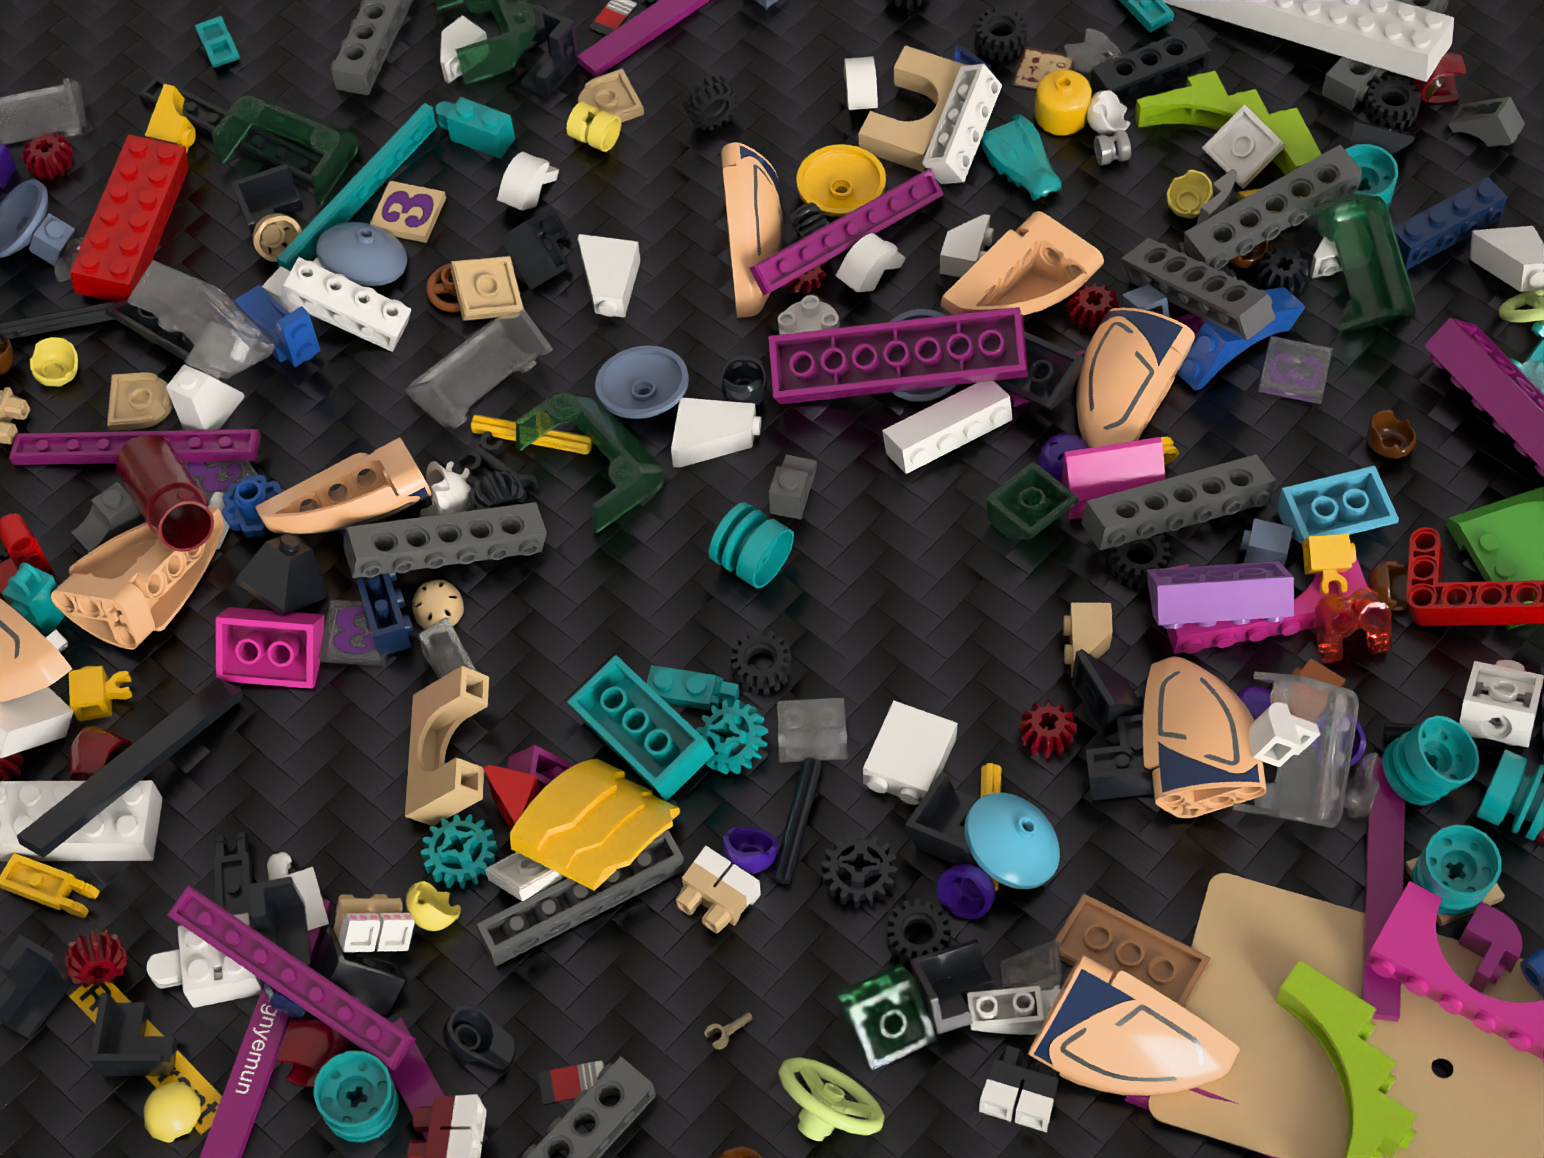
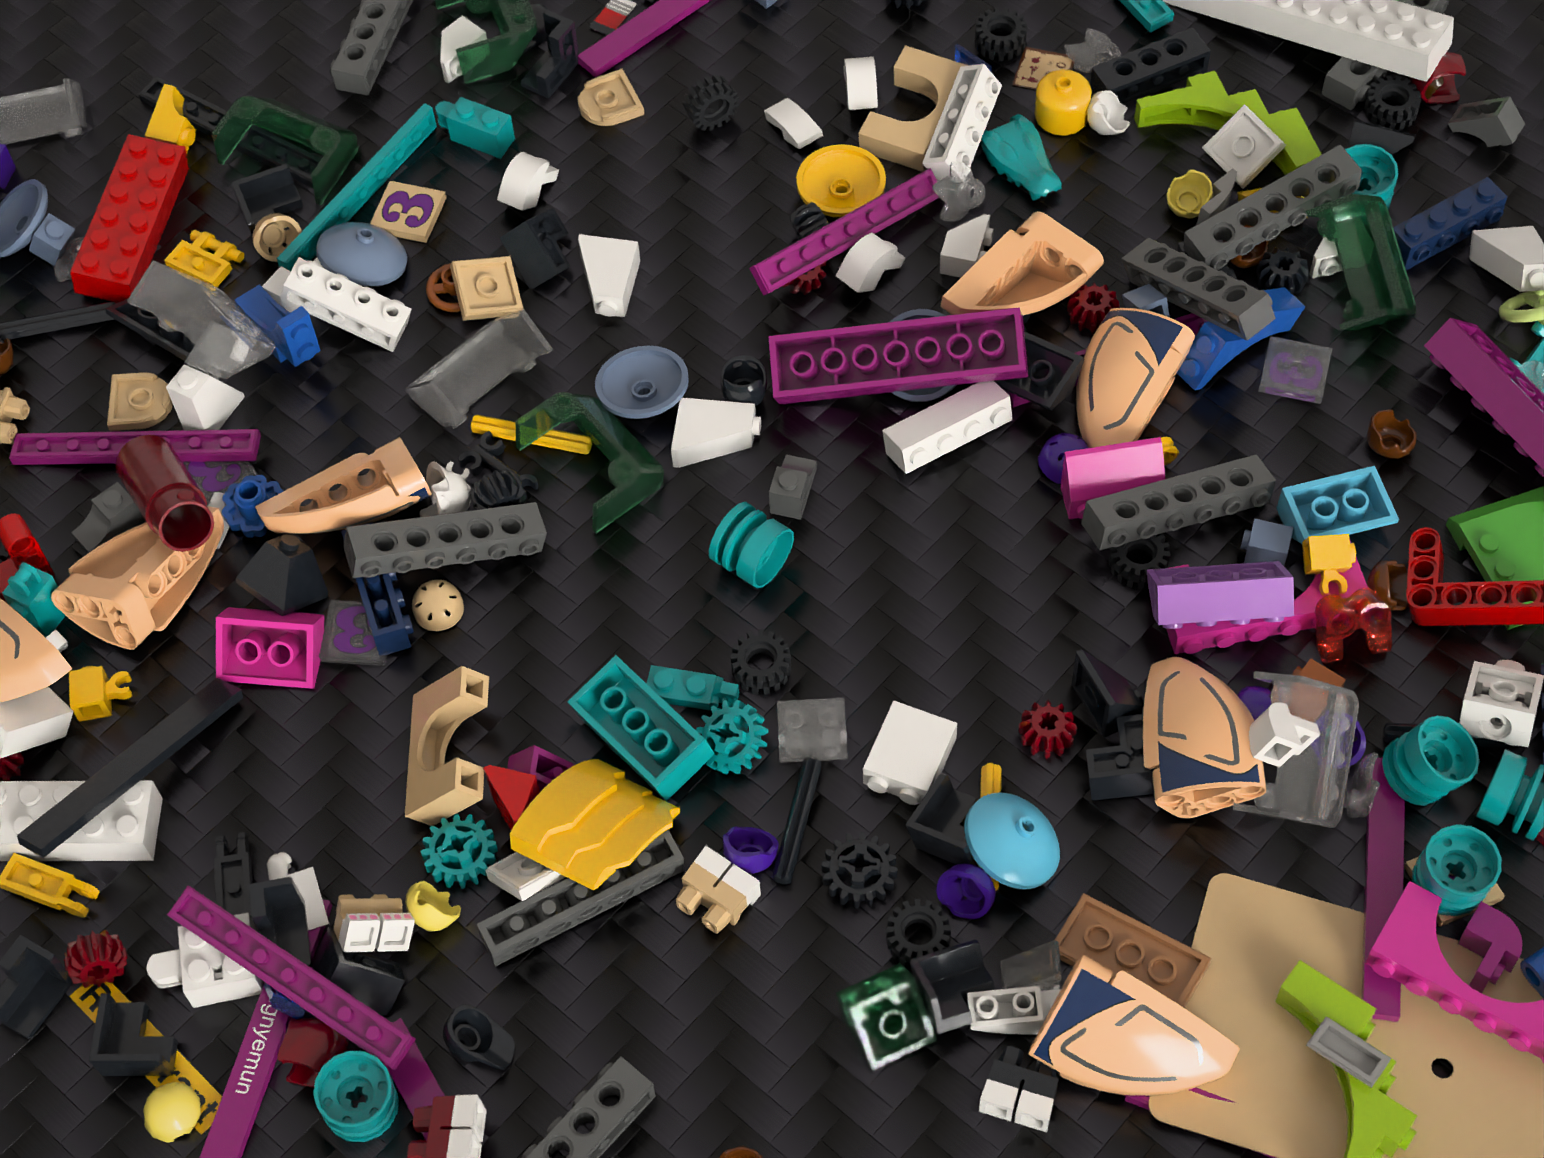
dark red gear [22,131,74,181] -> none
light yellow hair [30,337,78,387] -> none
dark red piece [68,726,133,781] -> none
teal slope [195,16,240,68] -> none
clear slope [417,617,477,678] -> none
sticker [538,1061,603,1104] -> none
light yellow wheel [567,102,621,152] -> none
dark tan hand [704,1012,753,1049] -> none
light nougat panel [721,142,783,318] -> none
white dish [778,295,840,335] -> none
yellowish green piece [779,1057,885,1141] -> none
clear green slope [986,461,1079,540] -> none
tan slope [1063,603,1113,677] -> none
light grey wheel [1094,131,1131,165] -> none
none -> yellow plate [164,230,245,291]
none -> white slope [764,98,823,149]
none -> clear plate [932,161,985,222]
none -> light grey tile [1306,1016,1391,1088]

